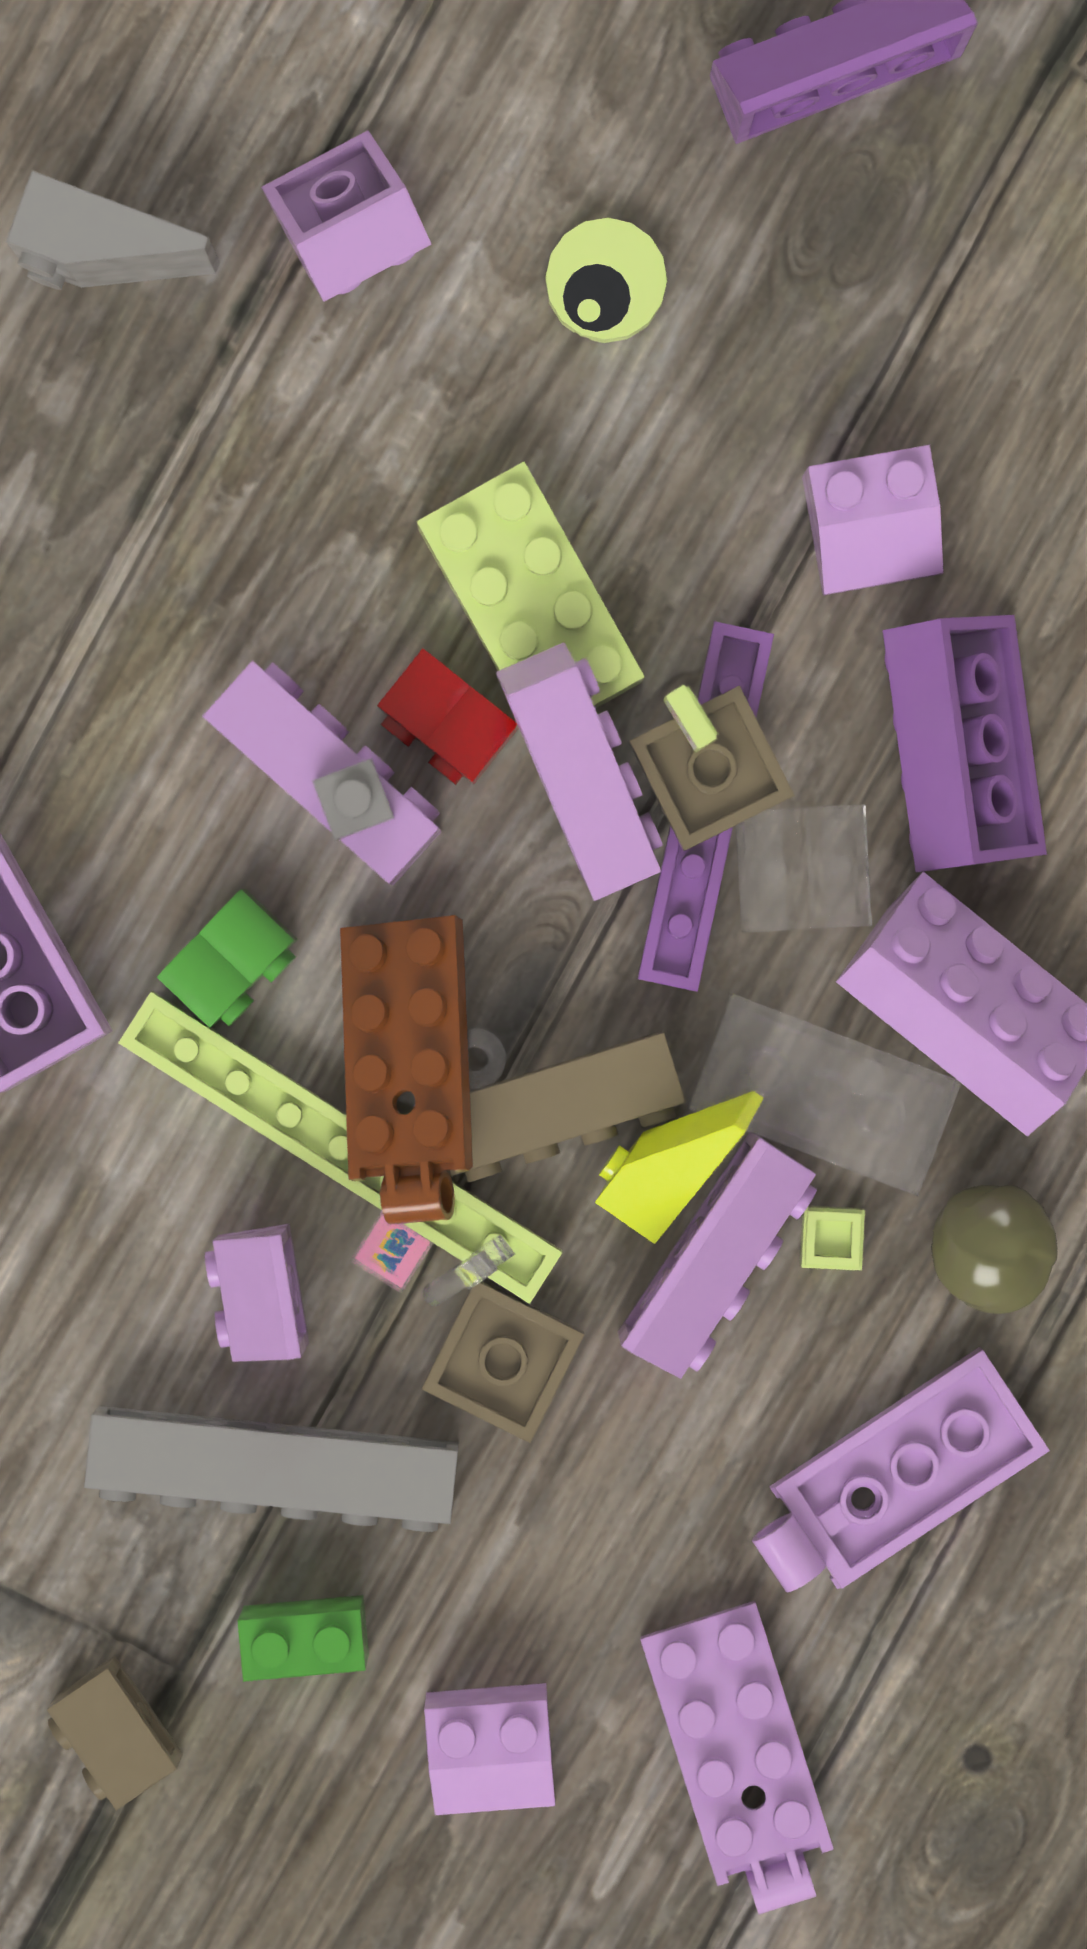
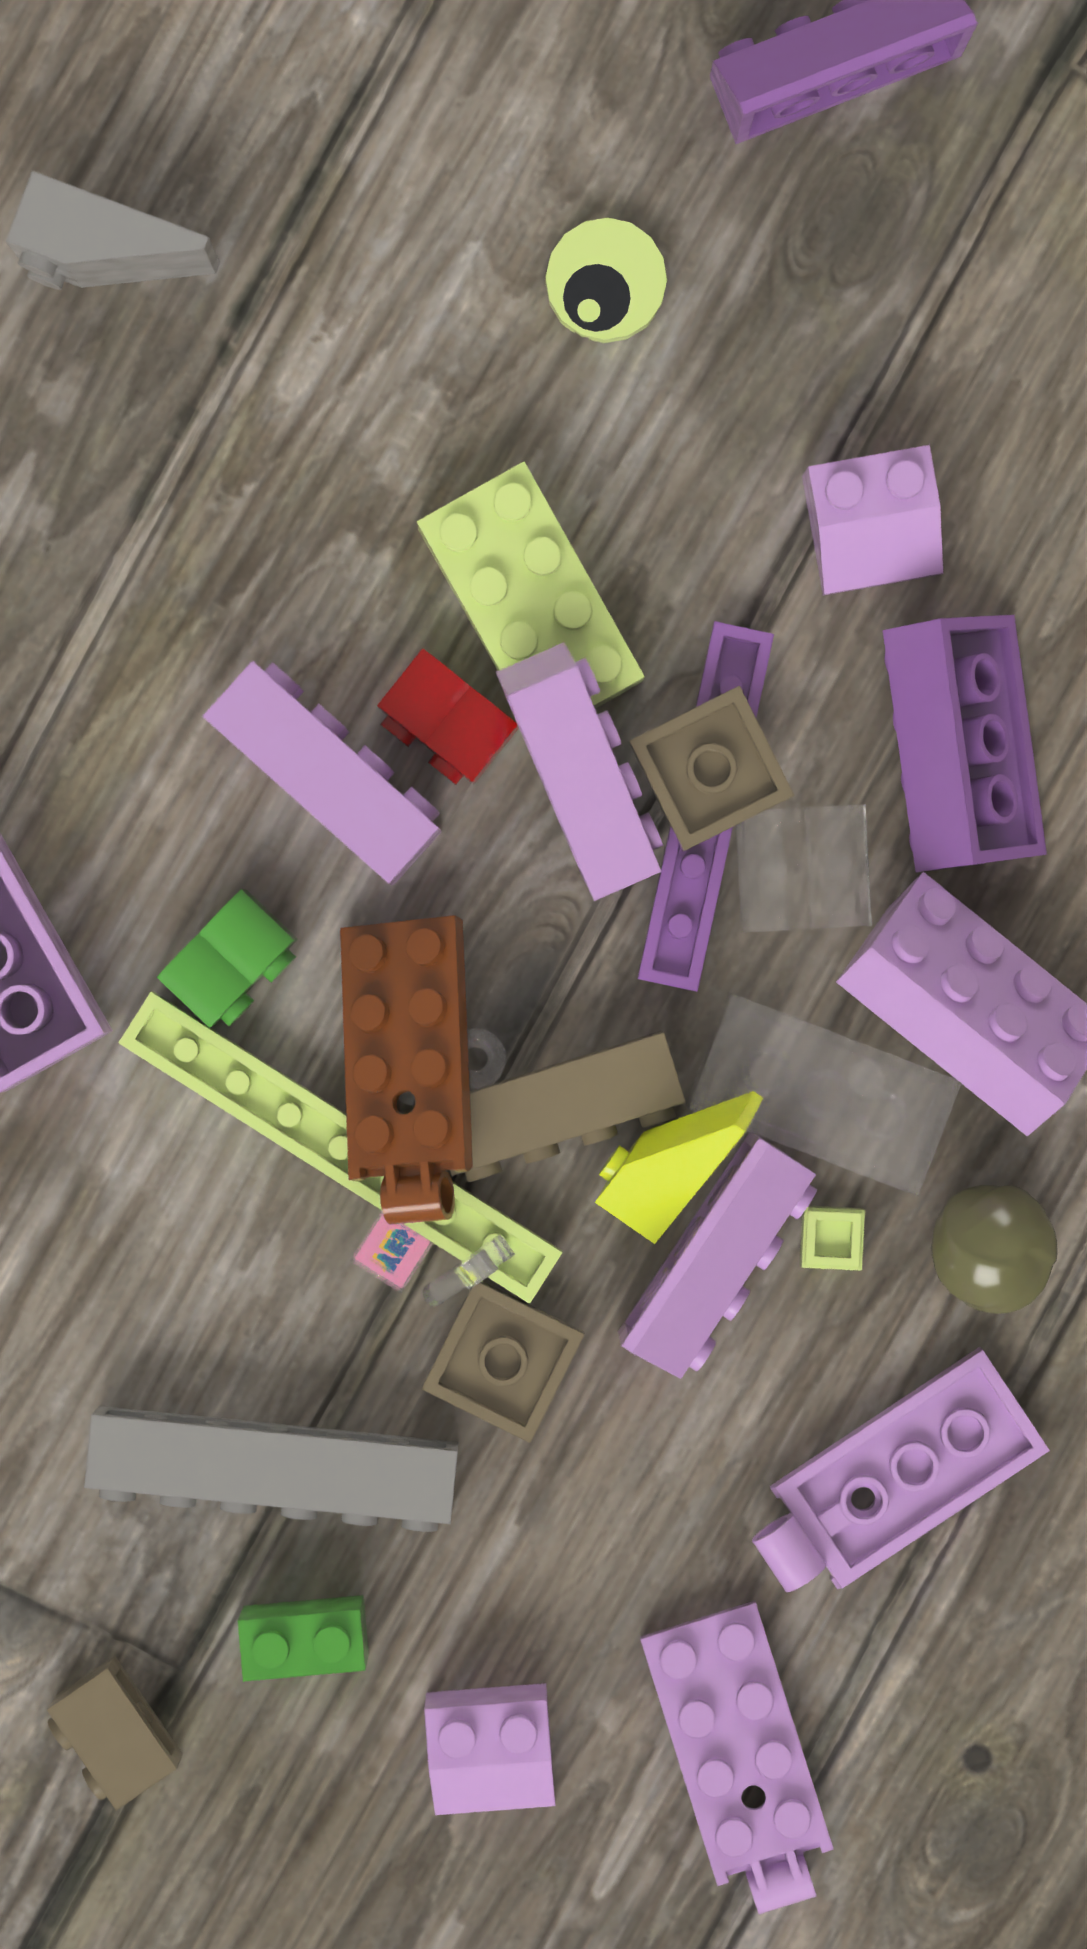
lavender slope [205,1224,309,1362] -> none
lavender slope [261,130,432,302] -> none
light grey plate [313,759,394,840] -> none
yellowish green tile [663,685,718,753] -> none

